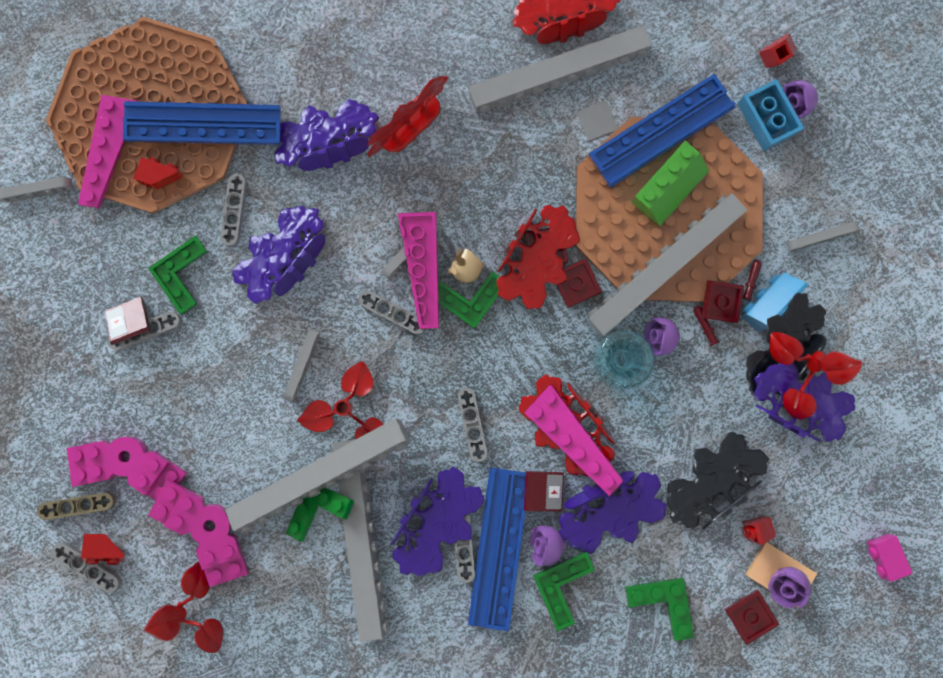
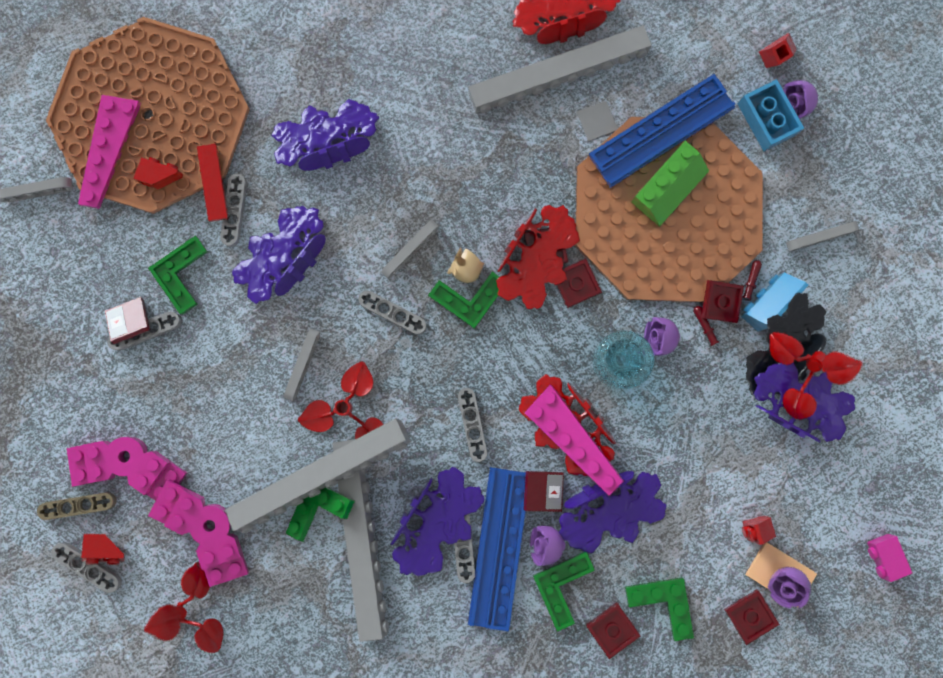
blue plate [123,101,281,145] -> none
red plant [367,75,449,158] -> none
dark pink wing [398,212,439,329] -> none
light grey brick [586,193,747,337] -> none
black plant [667,432,769,530] -> none
none -> red tile [197,143,229,222]
none -> dark red tile [585,602,641,660]

